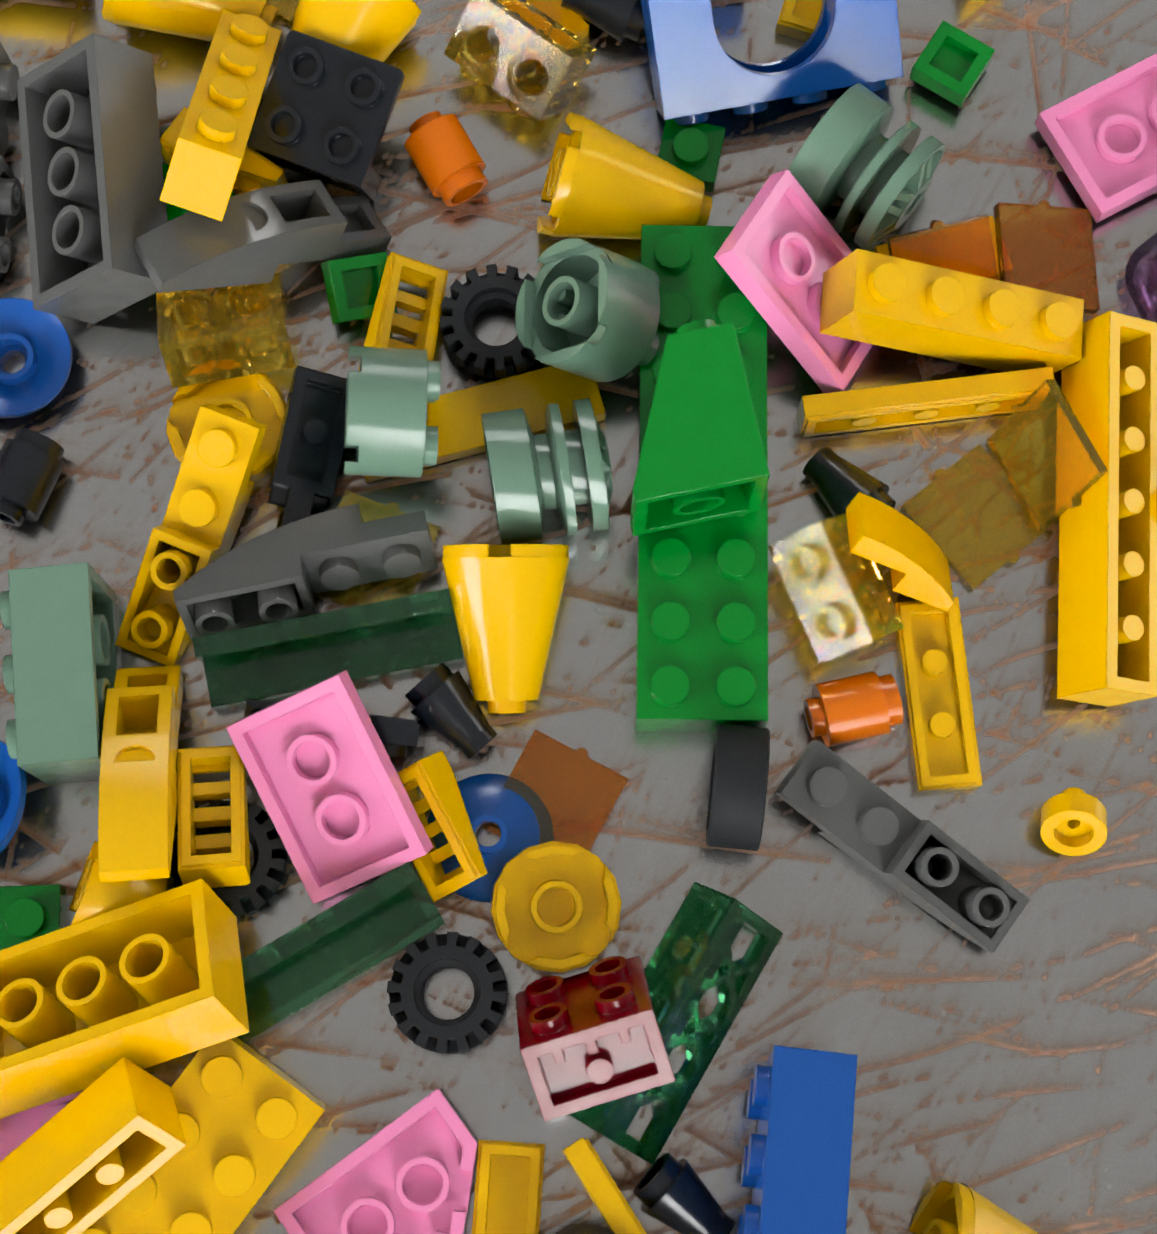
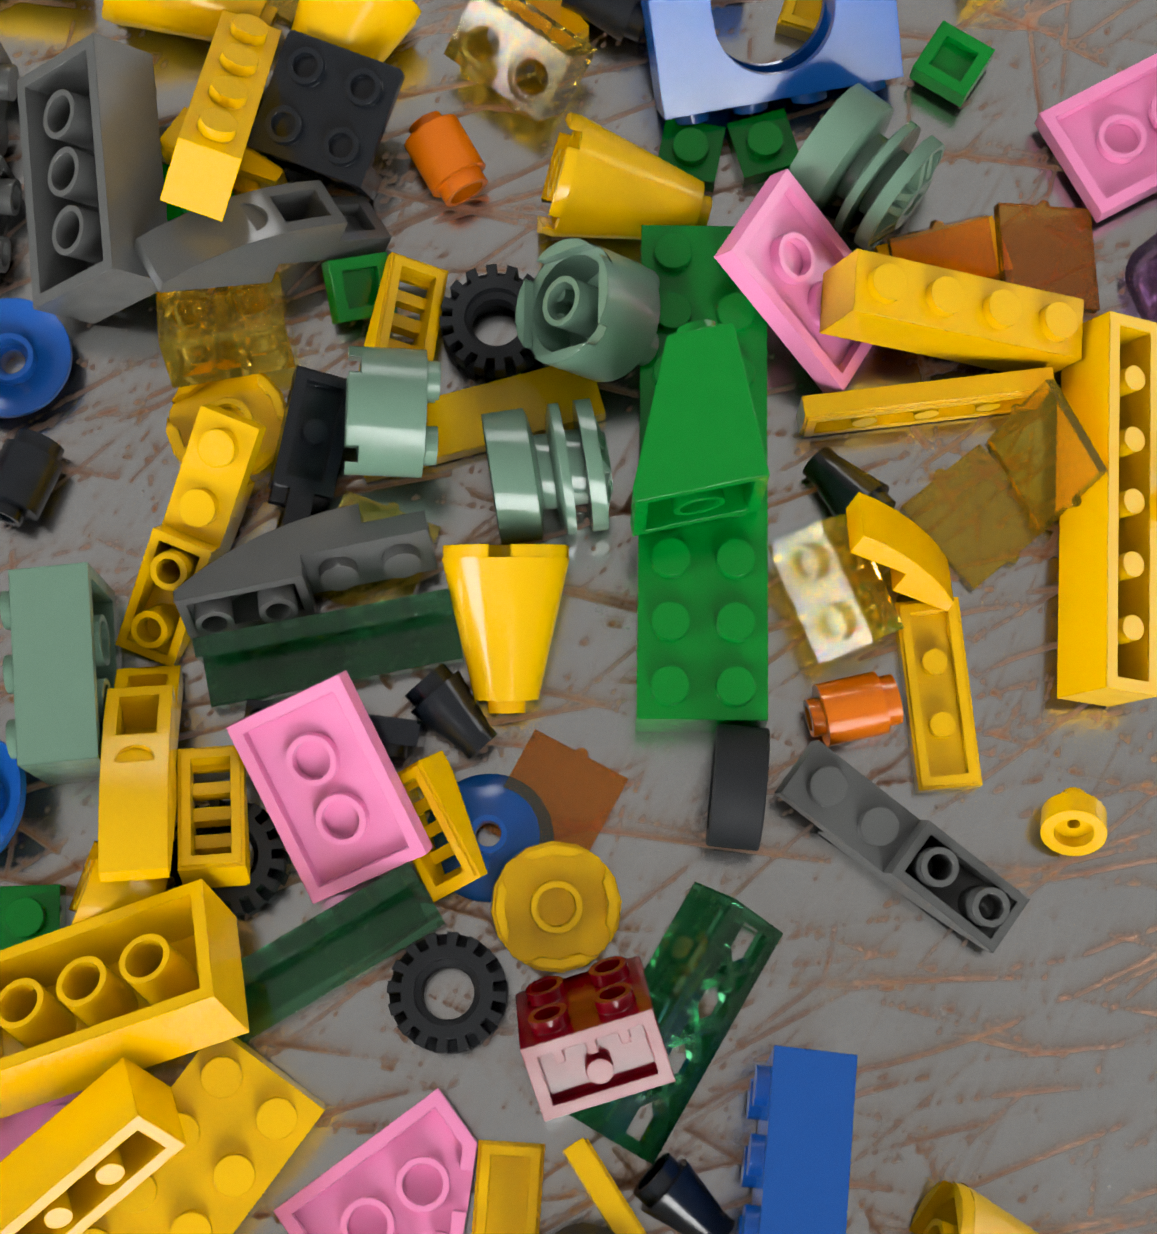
none -> green plate [725,108,799,188]

